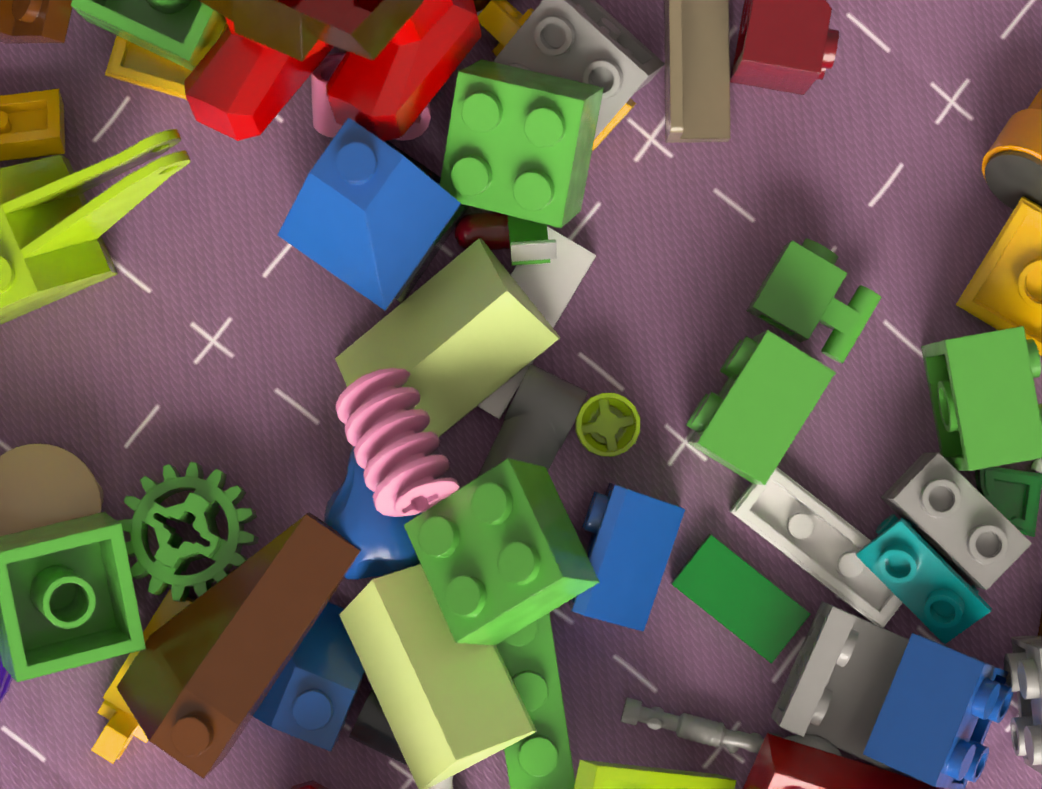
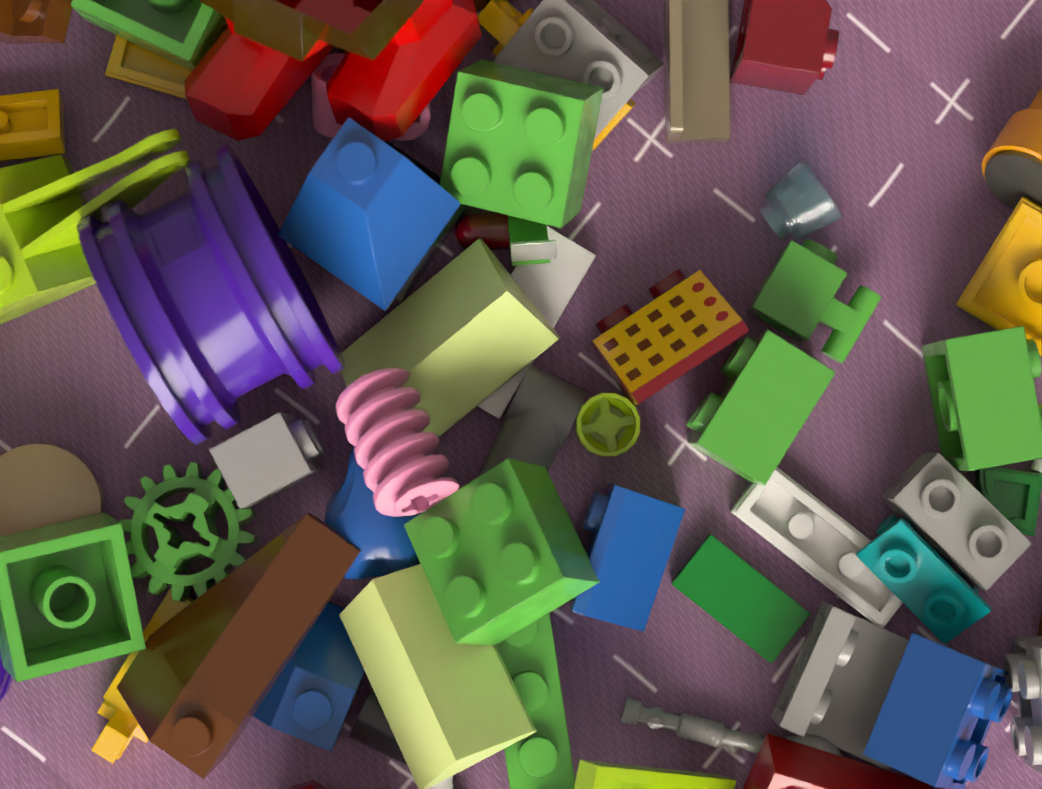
none -> dark purple wheel [77,144,346,444]
none -> light grey brick [209,412,325,509]
none -> slope [590,269,749,406]
none -> clear light blue hat [759,160,843,241]

